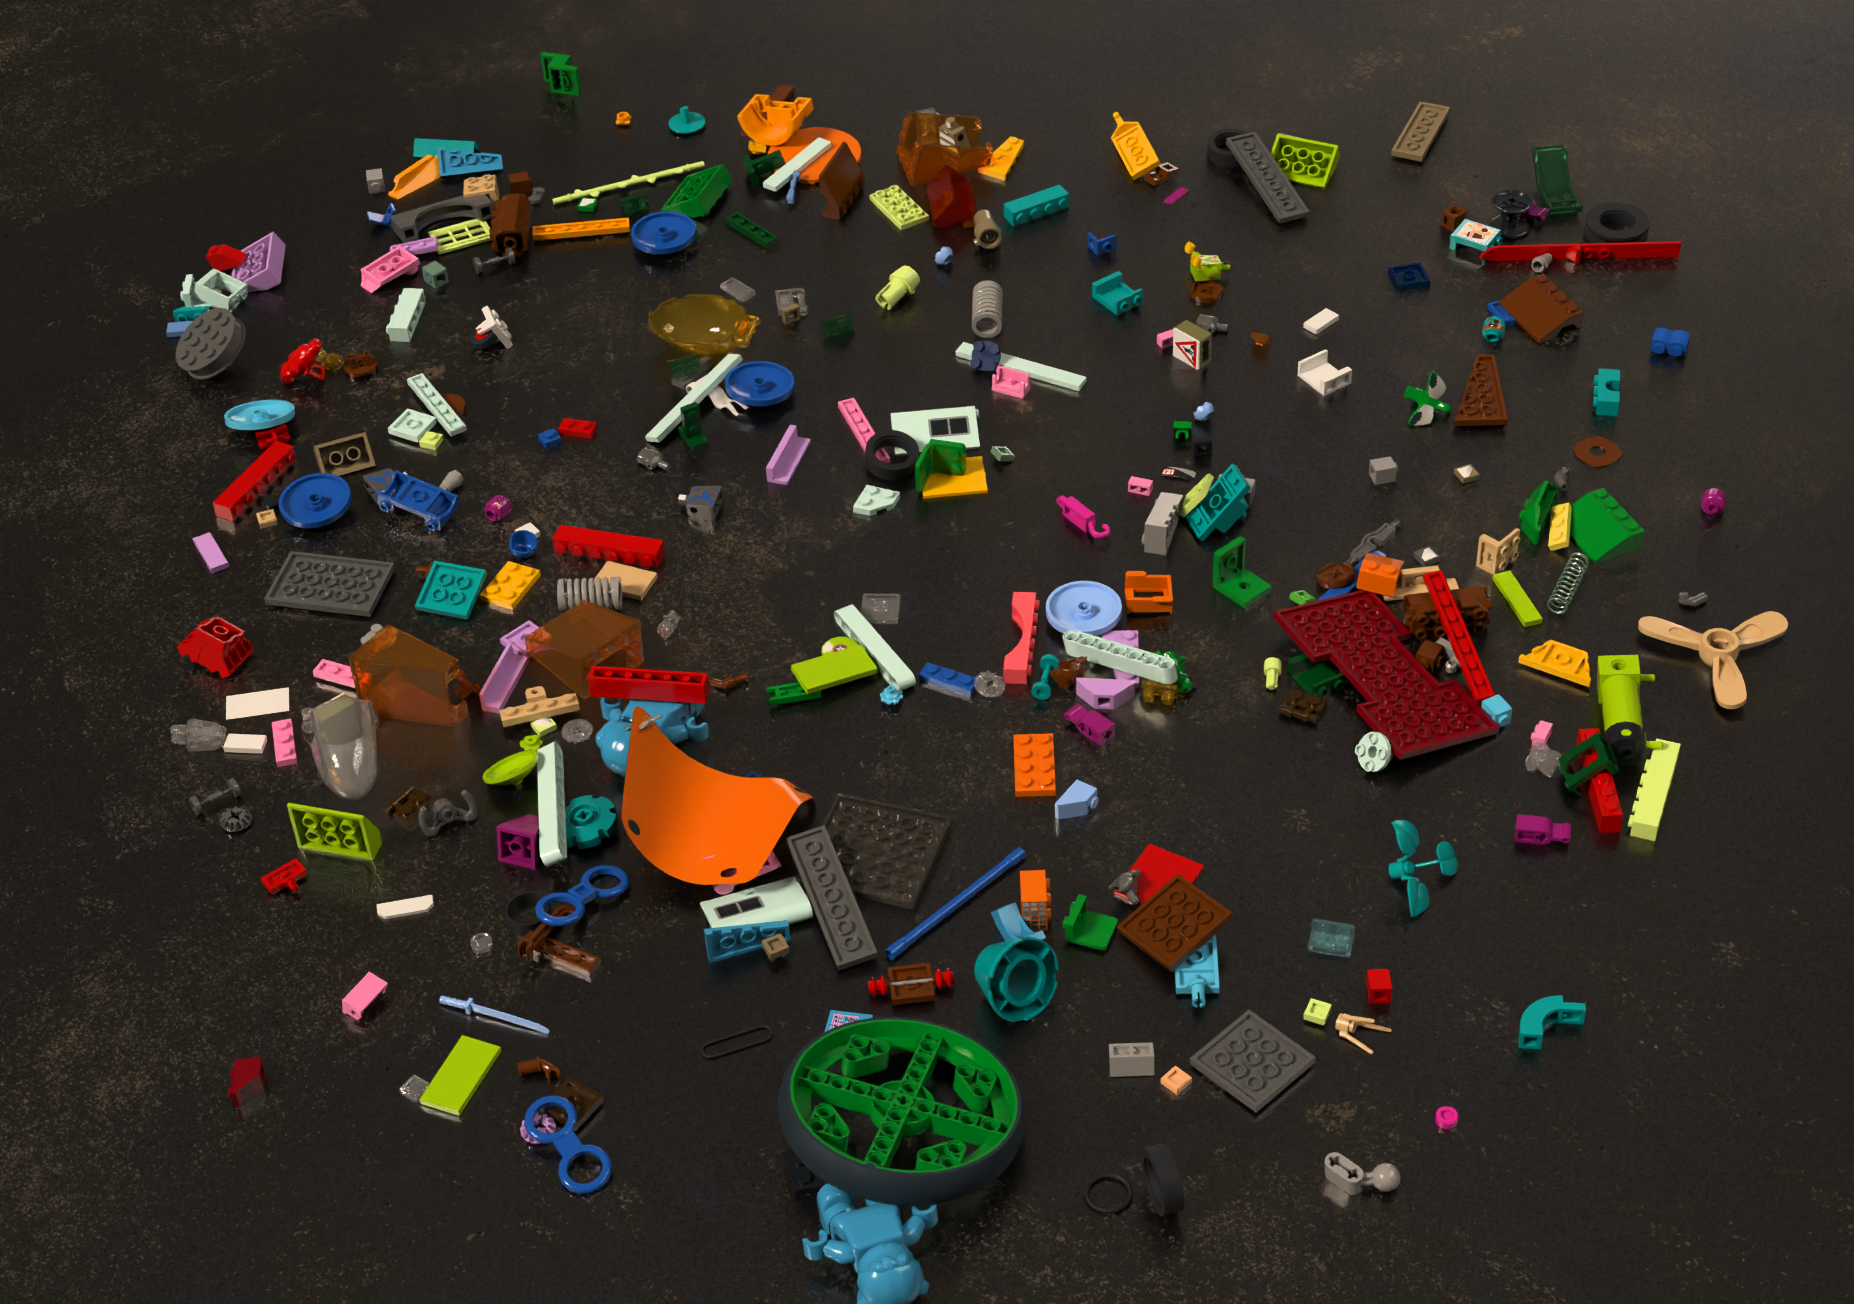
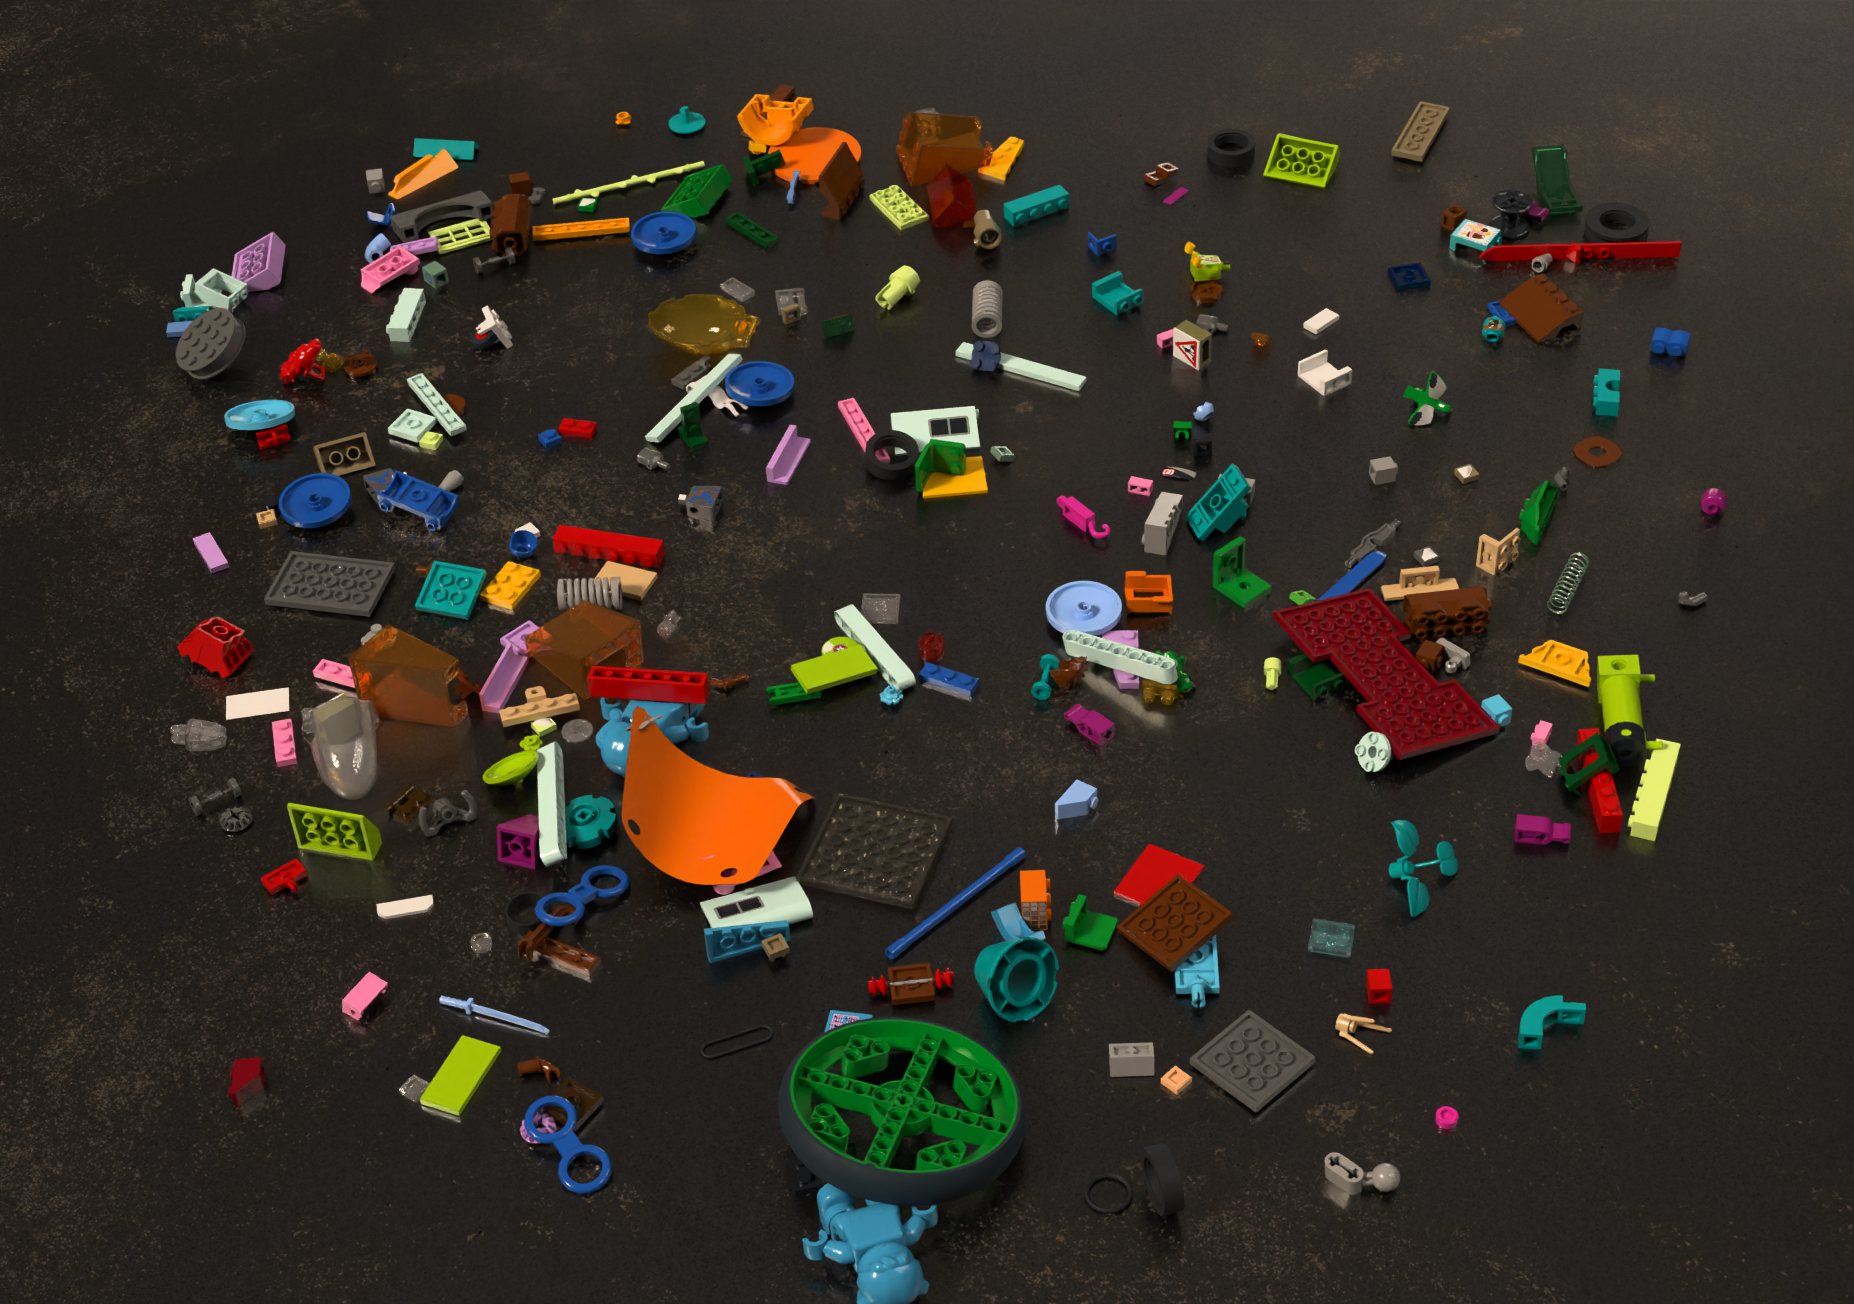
red slope [206,244,247,271] -> none
red brick [212,441,296,522] -> none
white tile [223,734,267,754] -> none
dark azure wing [437,148,503,179] -> none
tan bracket [463,175,499,207] -> none
magenta head [485,495,512,522] -> none
green bracket [540,52,581,96] -> none
clear green hips [619,192,649,216] -> none
clear green hips [668,353,702,379] -> none
light aqua tile [763,137,832,192] -> none
dark grey plate [786,825,878,971] -> none
light aqua plate [853,485,900,516] -> none
light blue plate [934,247,953,265] -> none
dark tan torso [939,117,971,157] -> none
clear gear [974,670,1005,697] -> none
bright pink hinge [992,366,1030,399] -> none
coral arch [1003,592,1040,684] -> none
orange plate [1013,733,1056,797] -> none
lavender slope [1076,677,1135,710] -> none
dark grey piece [1109,869,1140,904] -> none
yellow hinge [1111,112,1161,180] -> none
yellowish green tile [1179,473,1214,518] -> none
dark grey plate [1226,132,1310,224] -> none
dark brown plate [1278,688,1327,723] -> none
yellowish green plate [1304,998,1332,1025] -> none
reddish brown tile [1317,562,1354,589] -> none
orange slope [1356,553,1404,597] -> none
red tile [1423,570,1495,704] -> none
reddish brown wing [1454,354,1508,426] -> none
lime tile [1492,571,1543,627] -> none
light yellow plate [1548,502,1572,551] -> none
green slope [1570,488,1645,564] -> none
tan piece [1638,611,1788,709] -> none
none -> light blue cylinder [365,233,391,263]
none -> clear red wheel [918,632,945,661]

